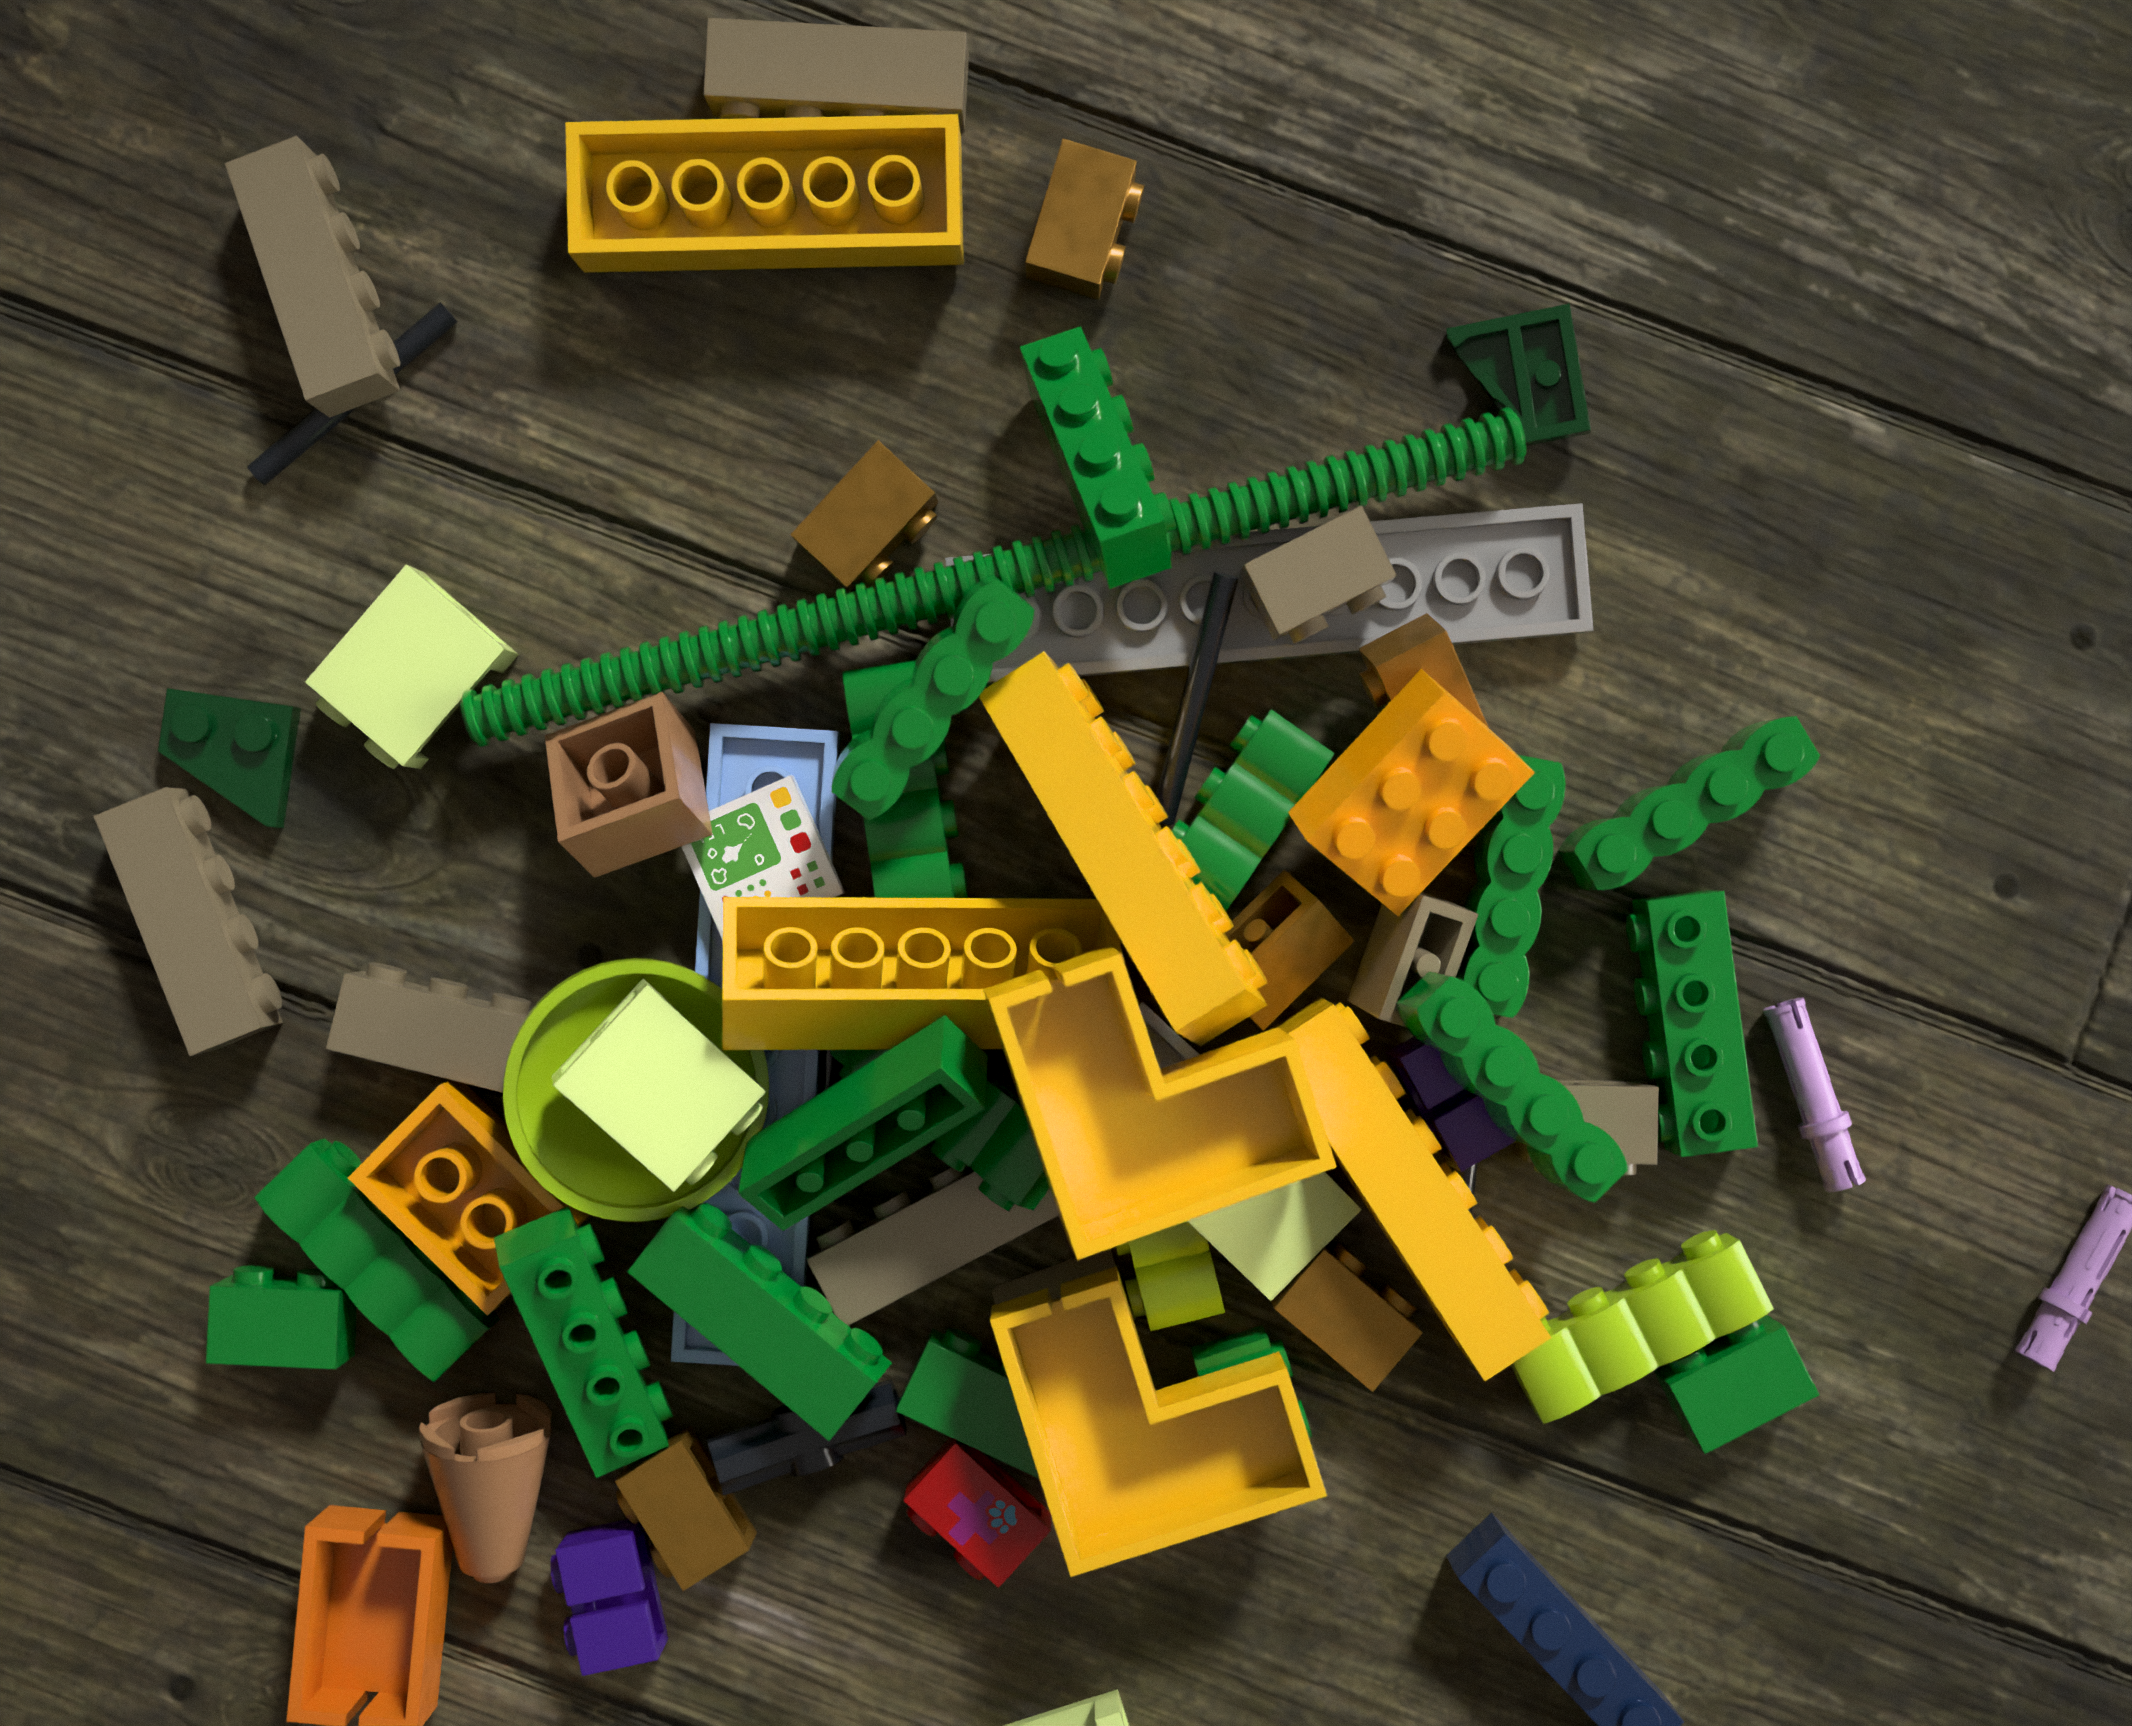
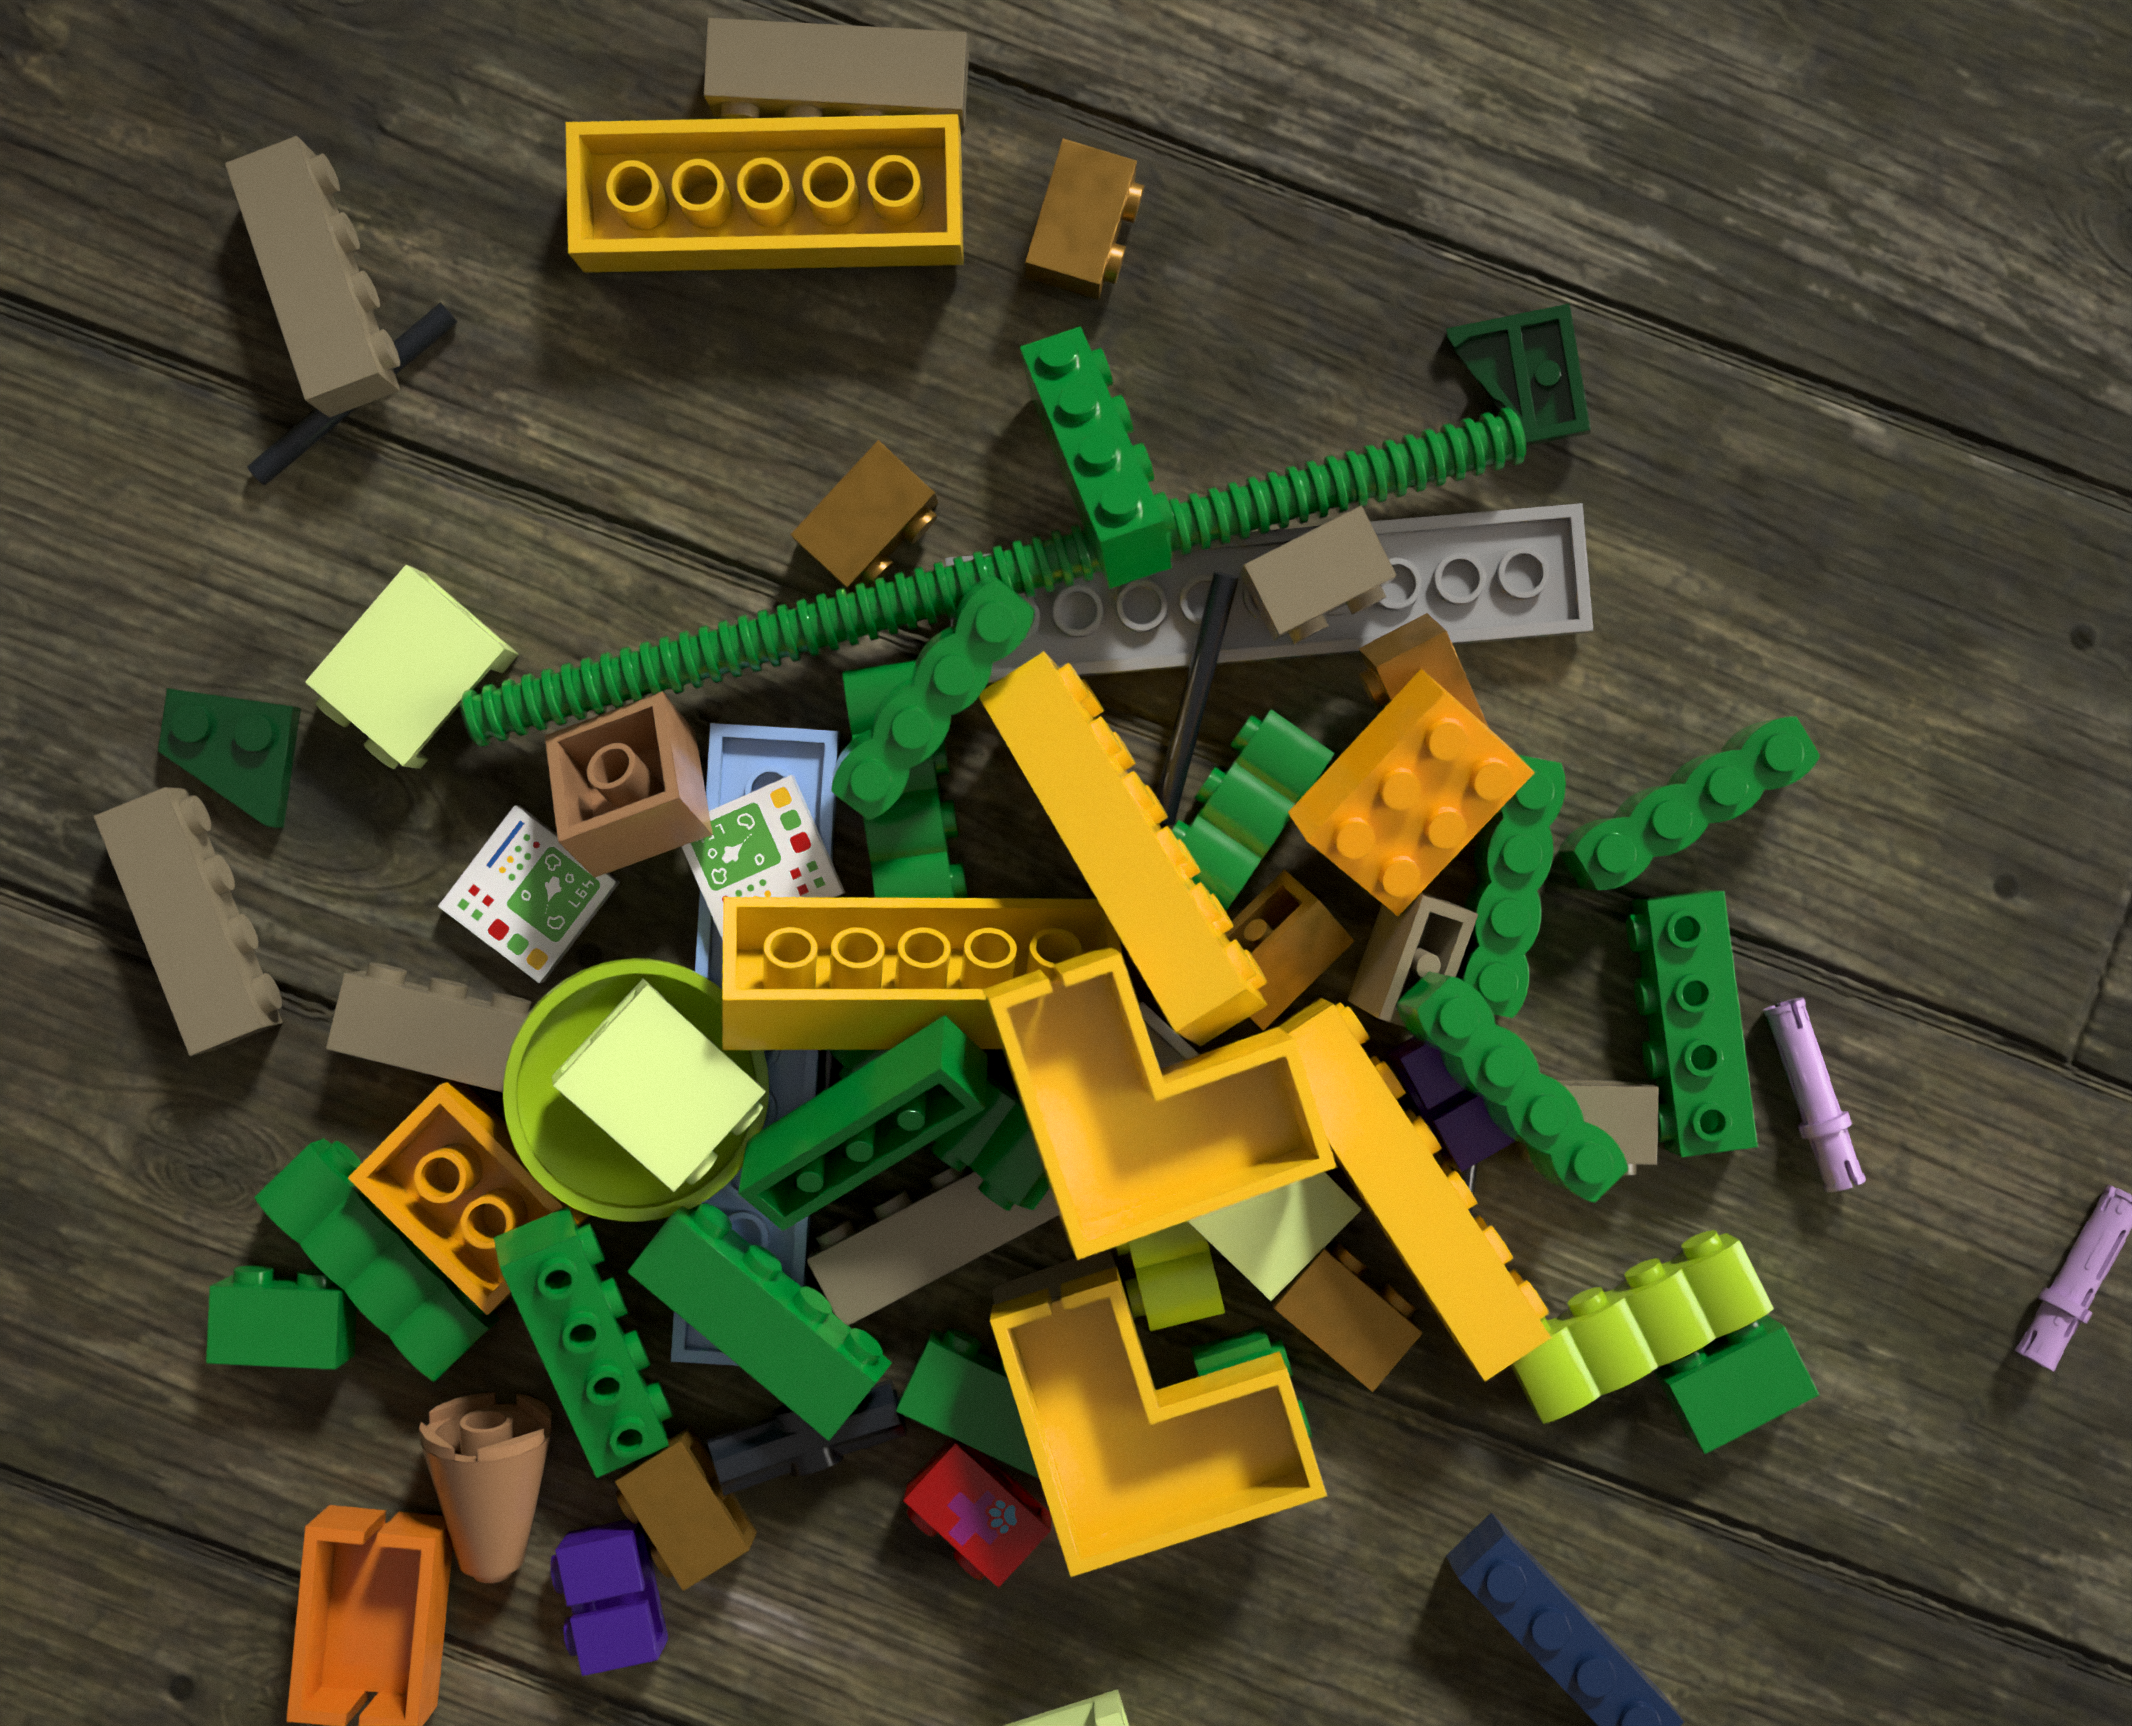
none -> tile [438,805,620,983]

